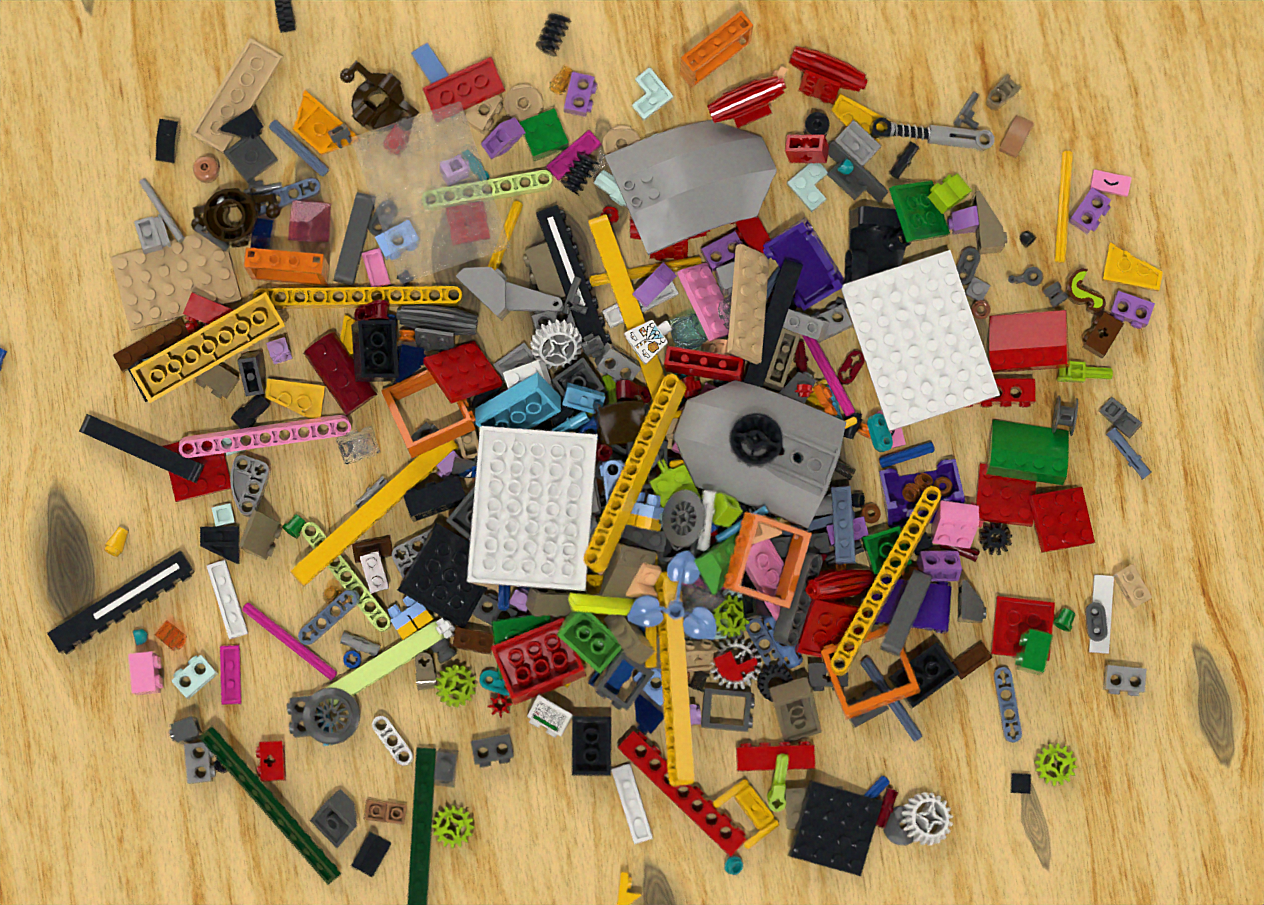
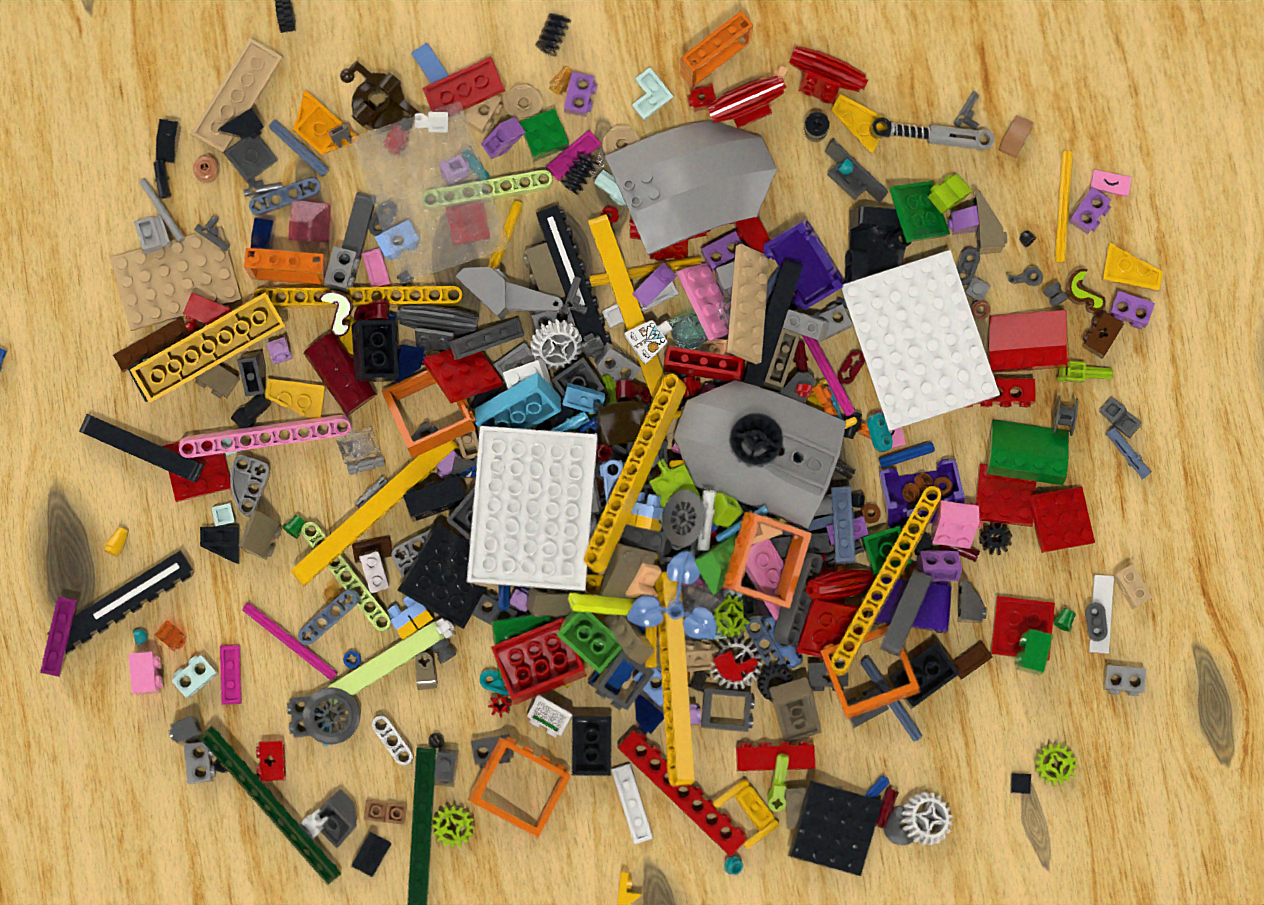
dark brown piece [191,188,280,248] -> none
white tile [207,560,248,640] -> none
light grey pin [340,632,381,657] -> none
orange bush [398,330,415,342] -> none
lime gear [434,665,477,708] -> none
reddish brown brick [452,627,494,655] -> none
red brick [785,135,829,163] -> none
light aqua plate [787,163,828,212] -> none
light grey plate [835,120,882,166] -> none
black pin [889,141,920,180] -> none
dark tan piece [986,74,1022,110] -> none
sand blue beam [994,667,1022,743] -> none
none -> magenta tile [40,596,78,677]
none -> black axle [153,160,171,199]
none -> white plate [300,809,328,840]
none -> animal [319,289,353,337]
none -> light grey brick [323,246,360,293]
none -> light grey axle [347,455,385,475]
none -> white plate [415,112,448,132]
none -> black hinge [428,733,444,749]
none -> dark grey plate [449,318,524,360]
none -> orange window [467,736,571,838]
none -> red brick [687,85,716,112]

